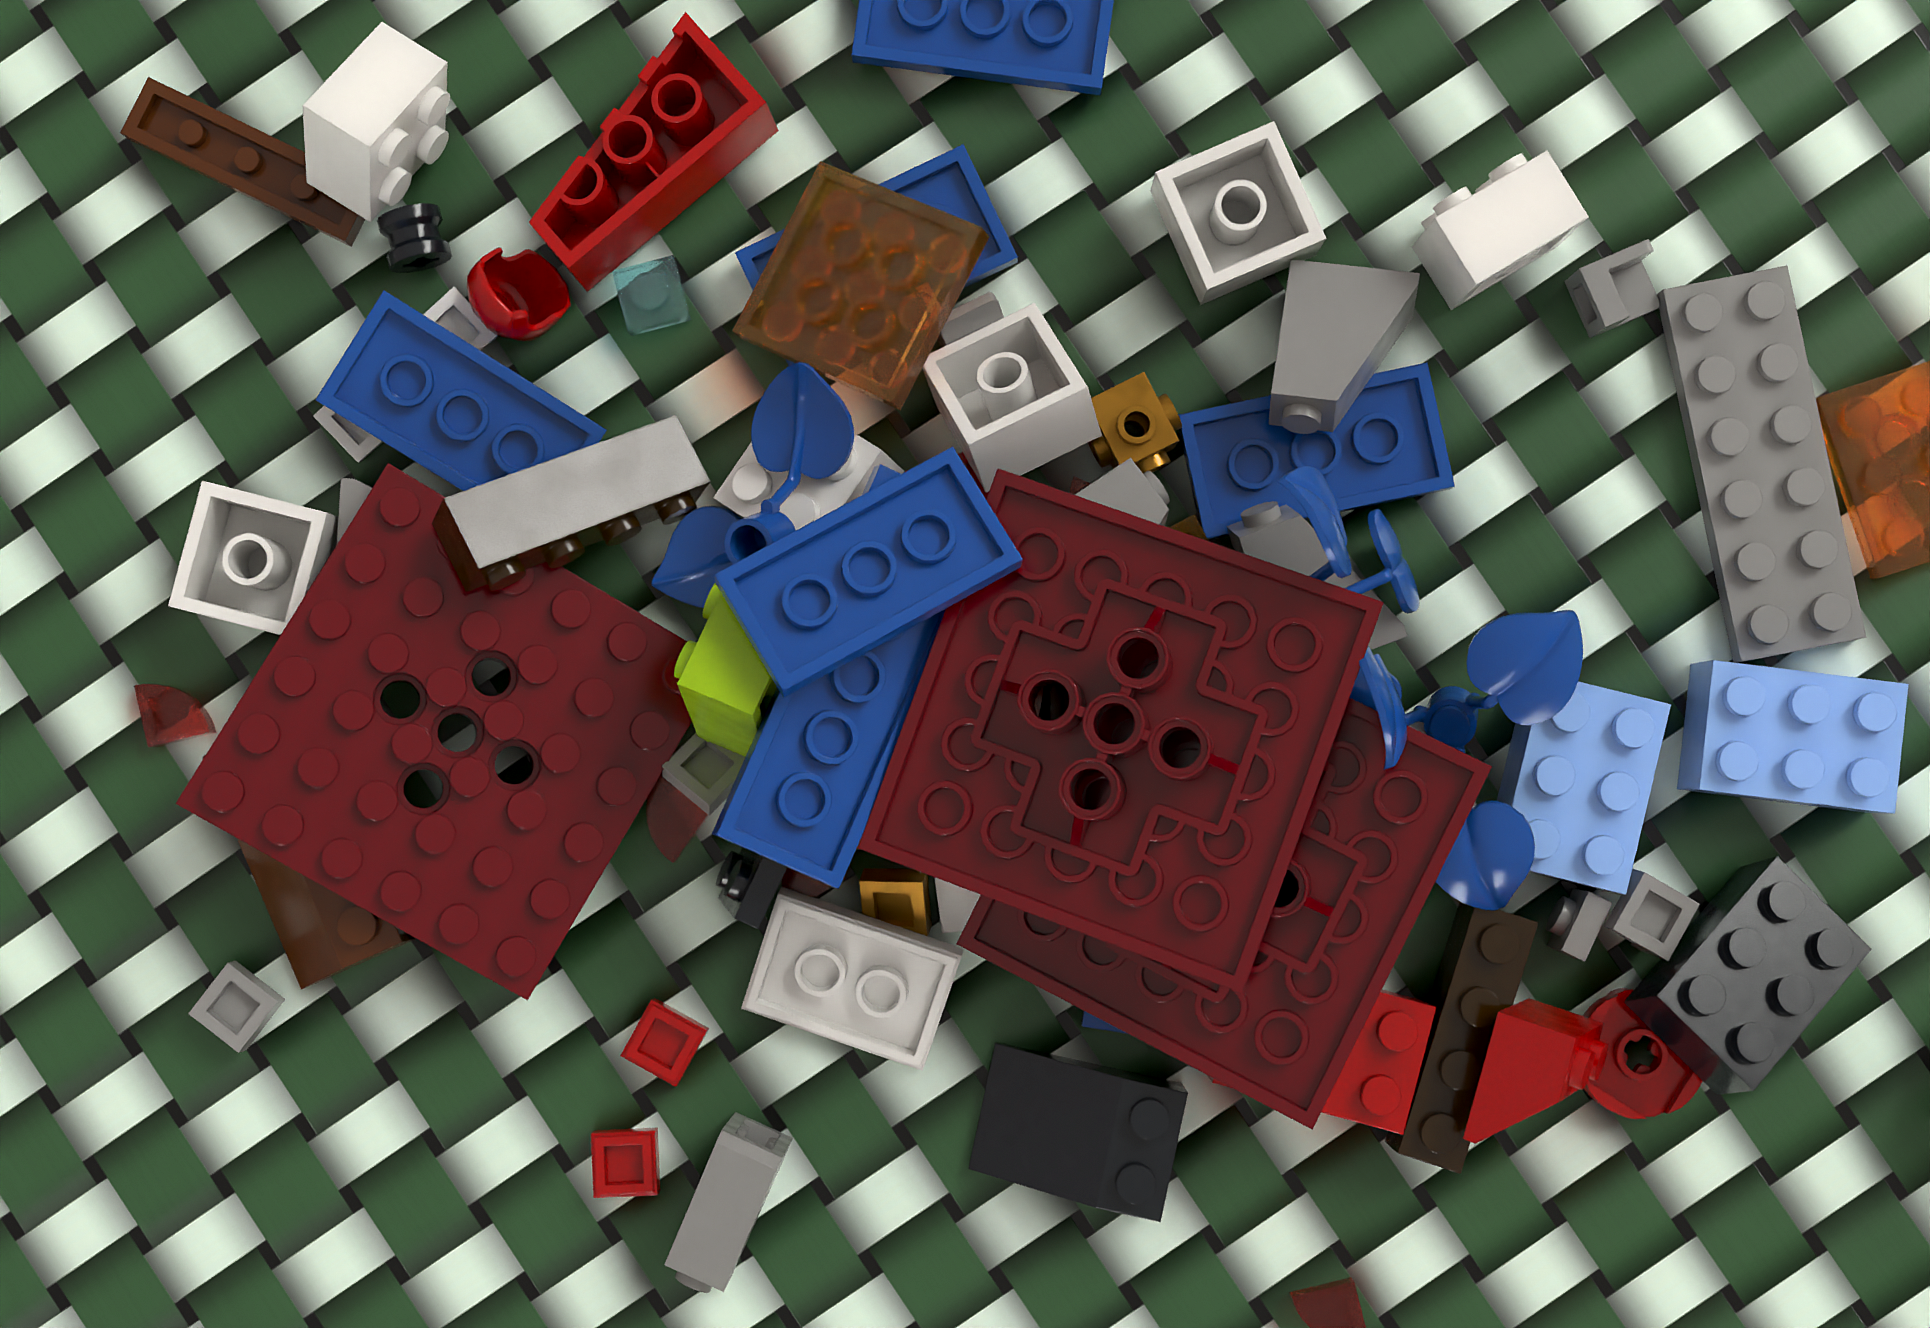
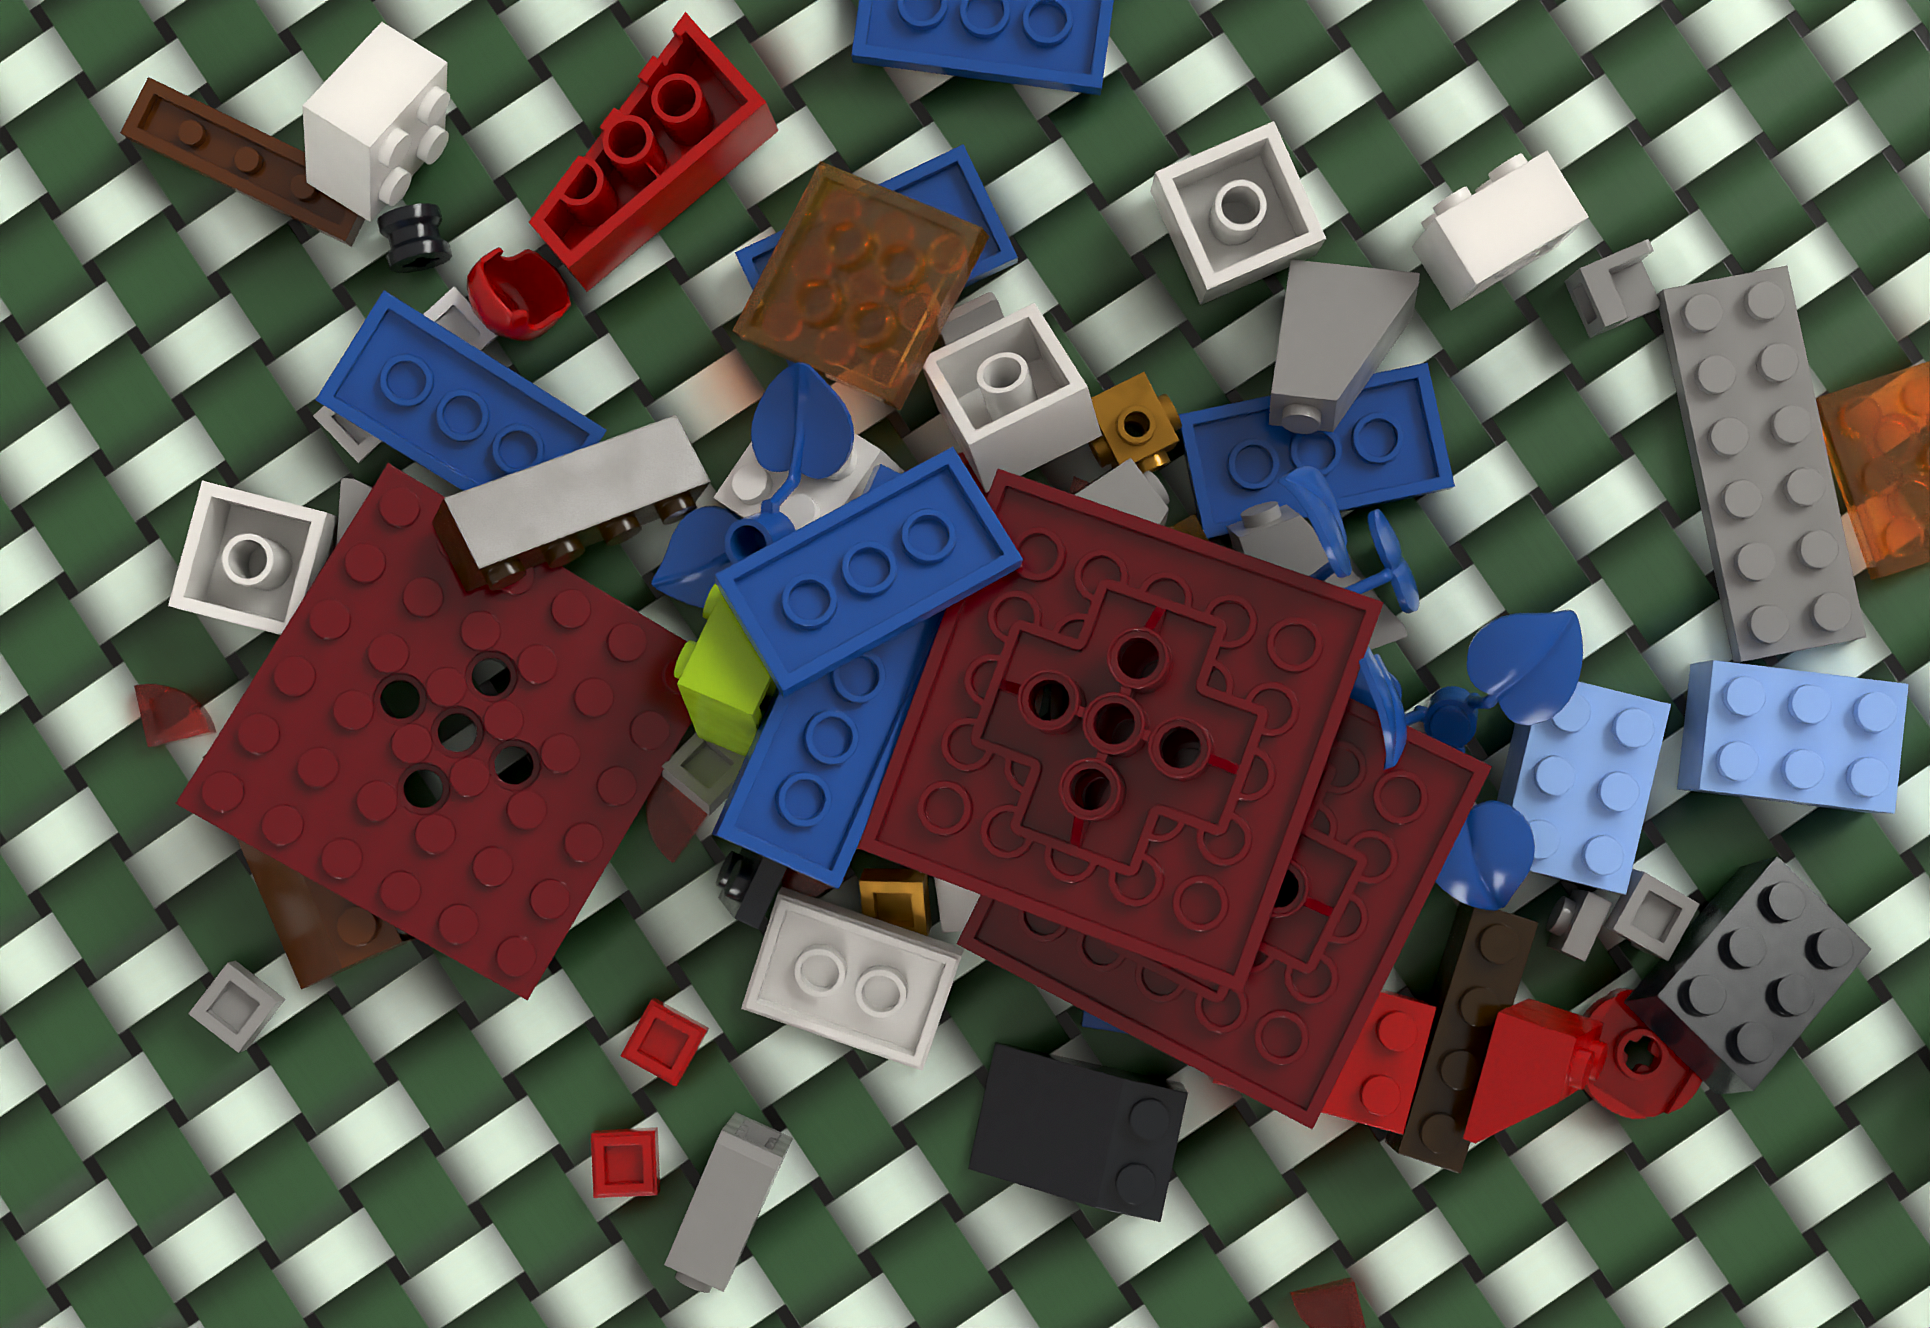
clear light blue plate [612,255,691,336] -> none

